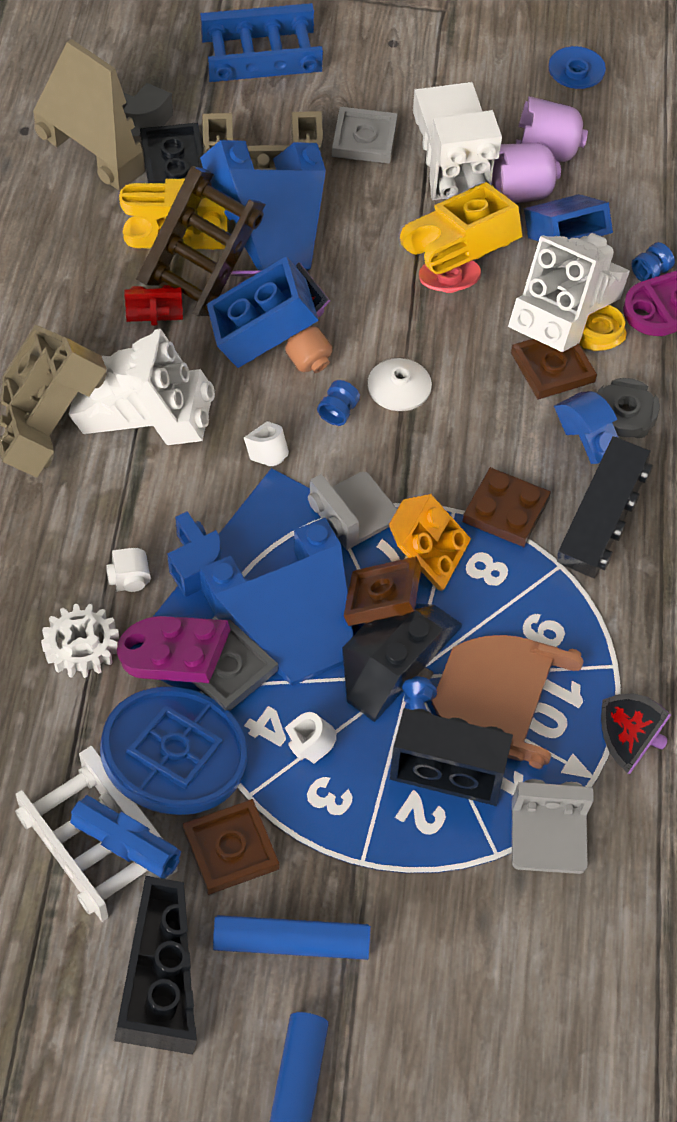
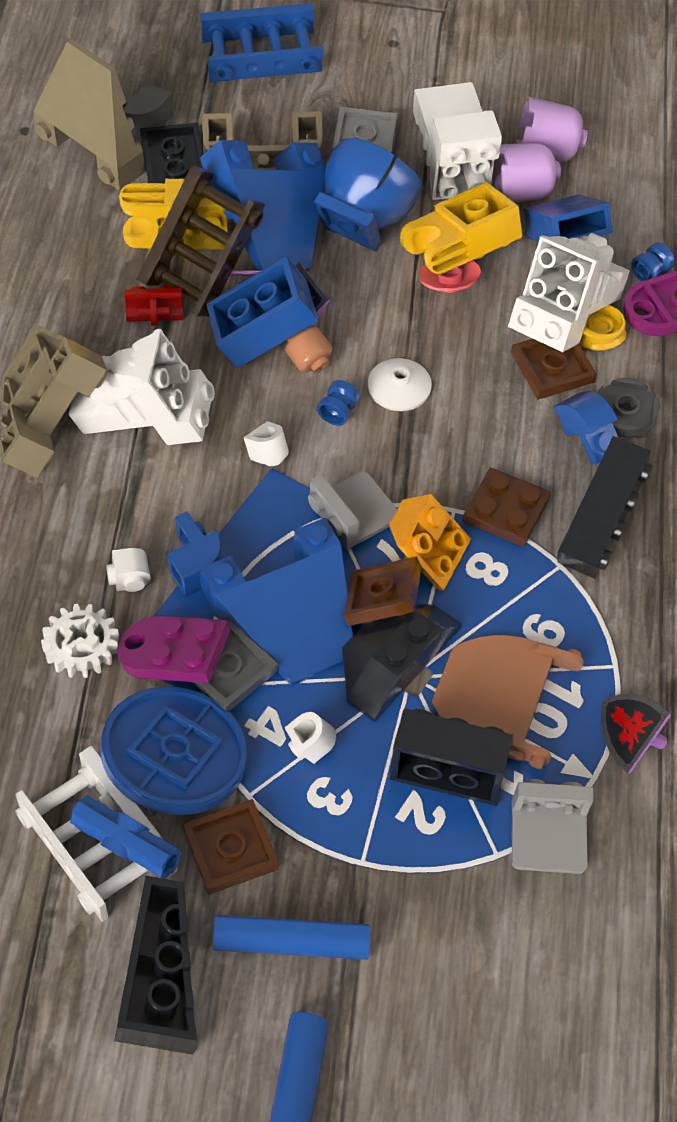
blue plate [402,676,437,711] -> none
blue dish [548,46,606,89] -> none
none -> blue plate [314,138,422,252]

